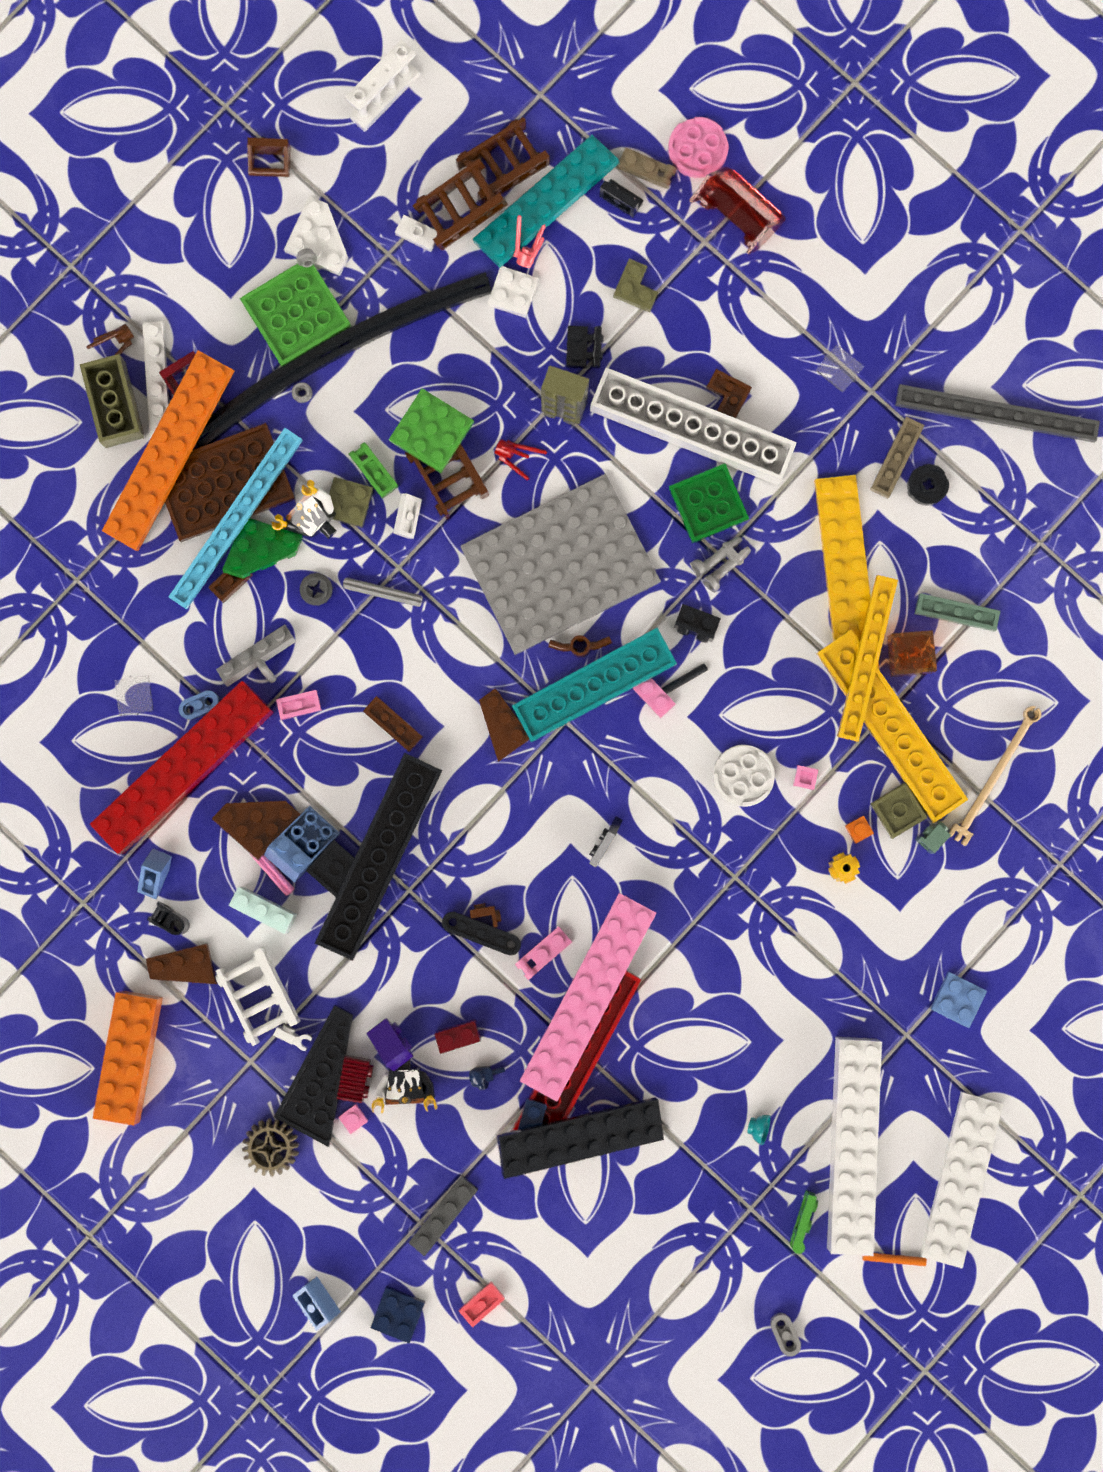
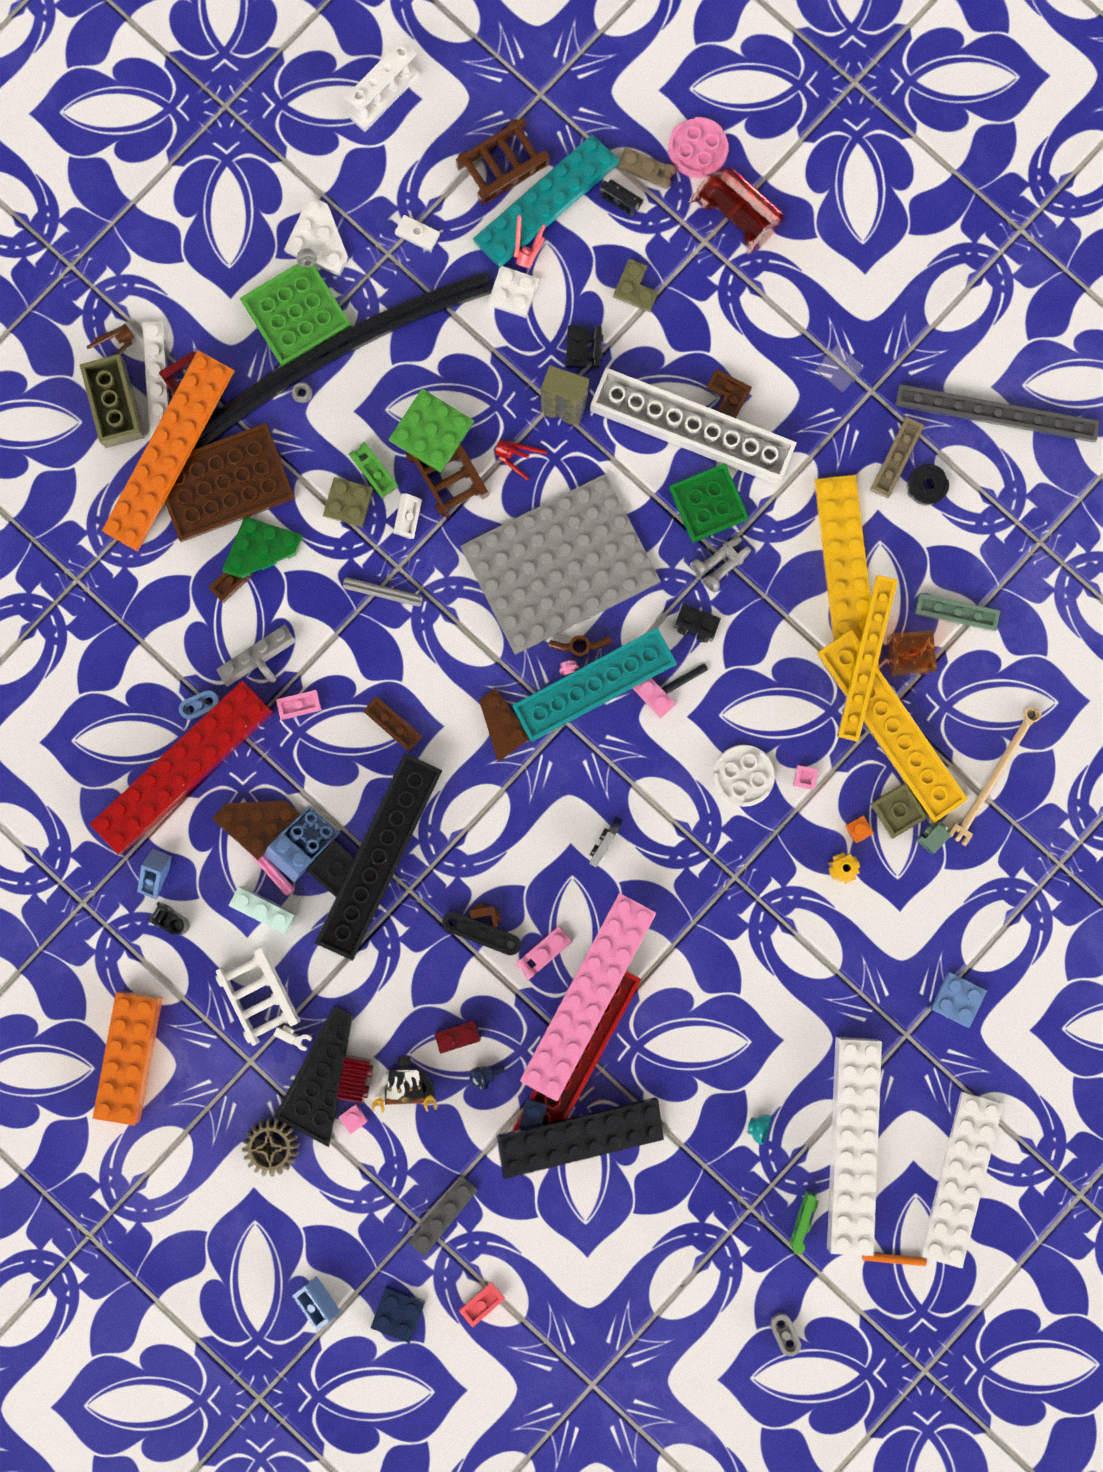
clear piece [114,675,154,716] -> none
reddish brown wing [146,943,217,984] -> none
medium azure plate [169,428,303,609] -> none
reddish brown tile [247,137,291,177] -> none
torso [271,480,337,539] -> none
dark grey gear [300,573,333,606] -> none
dark purple brick [366,1018,413,1071] -> none
reddish brown fence [412,159,509,251] -> none
none -> bright pink plate [559,661,580,677]

